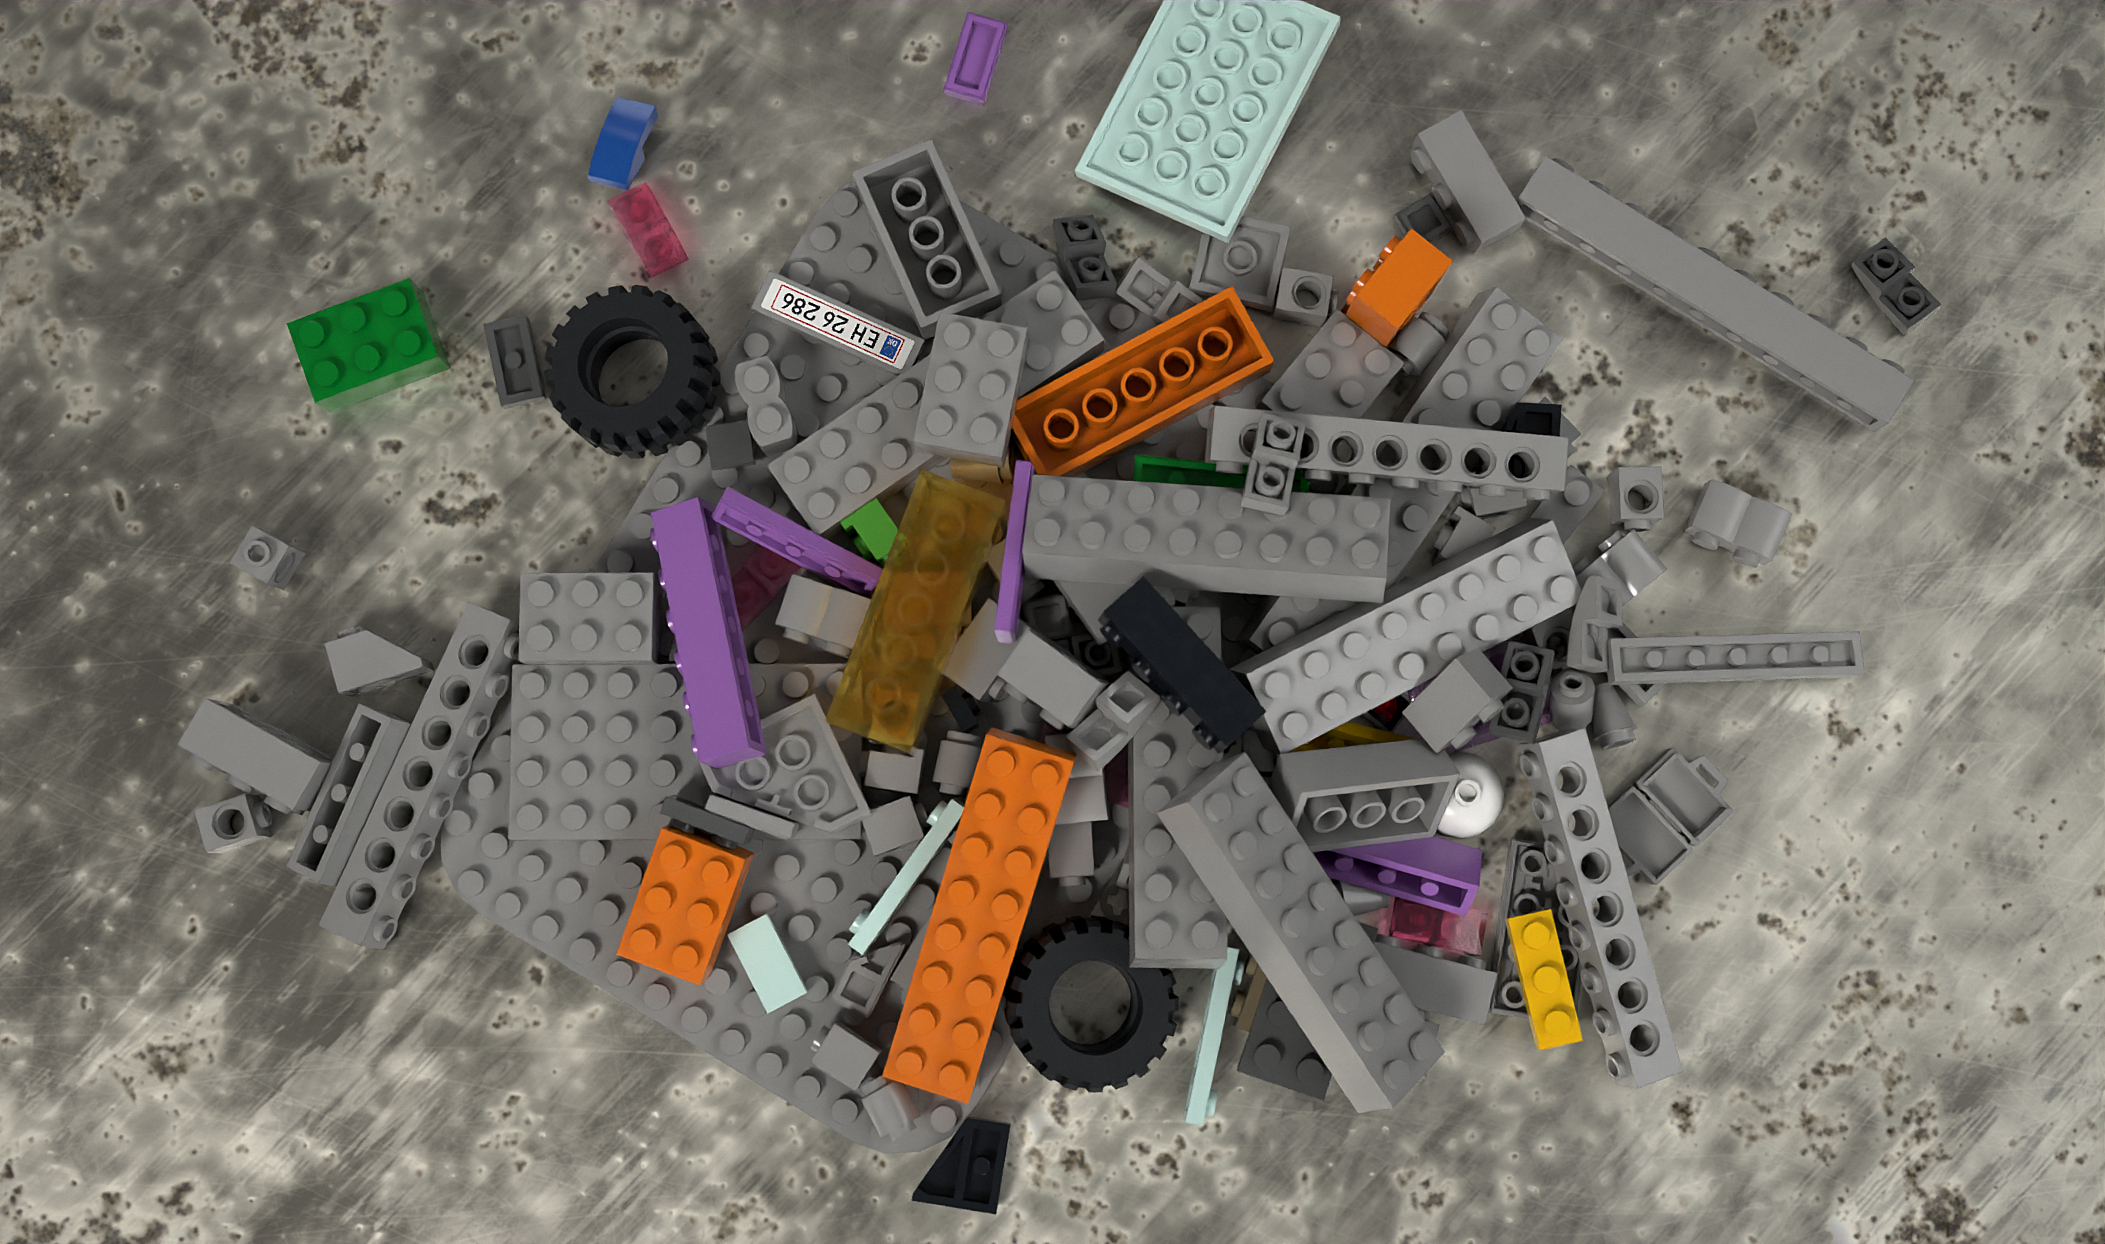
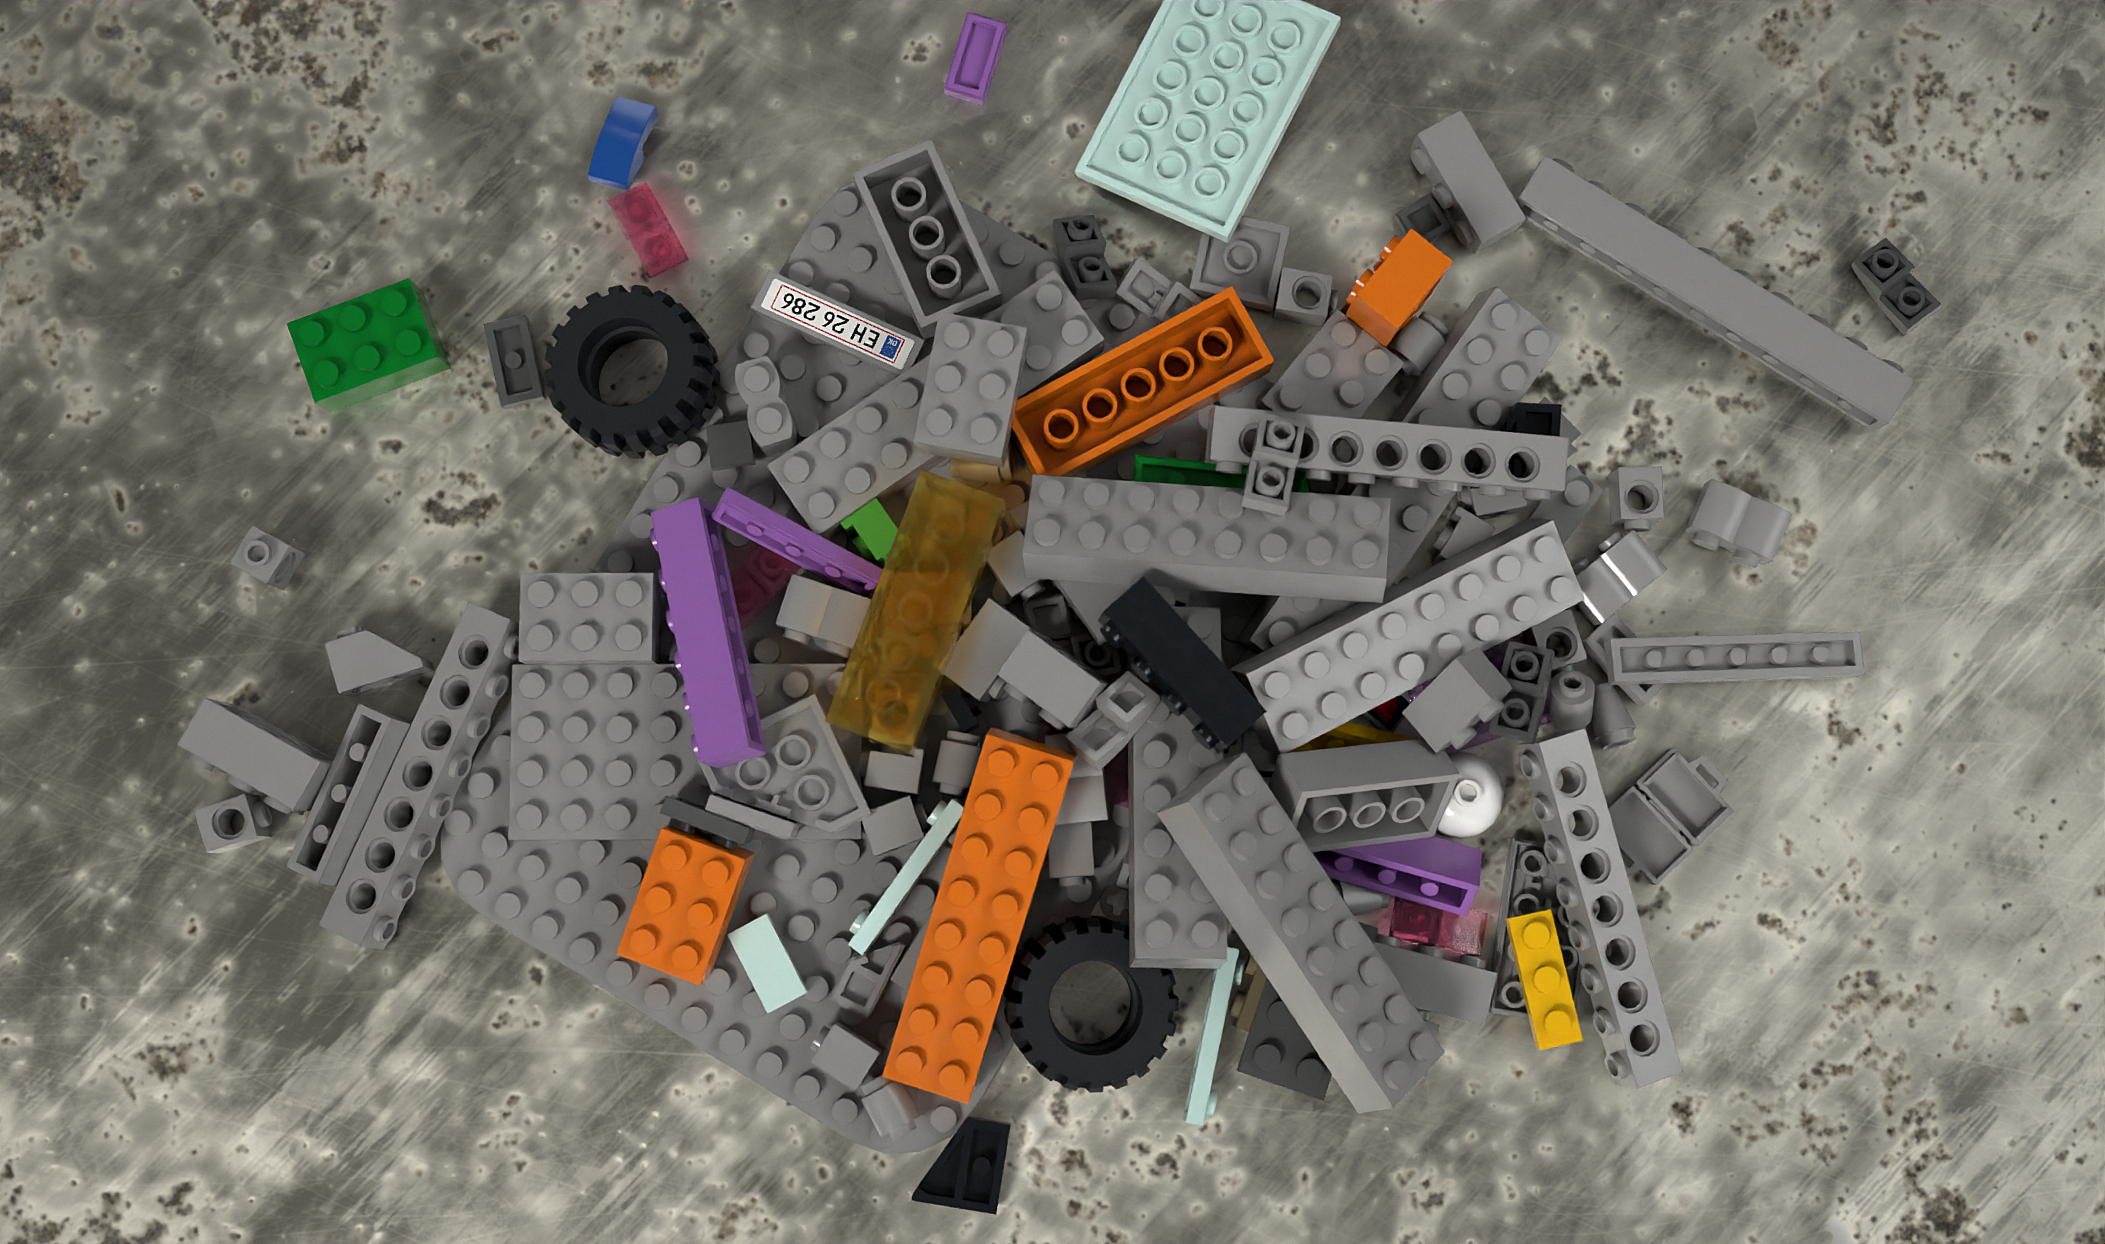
medium lavender tile [995,460,1036,644] -> none
light grey slope [1567,575,1622,673] -> none

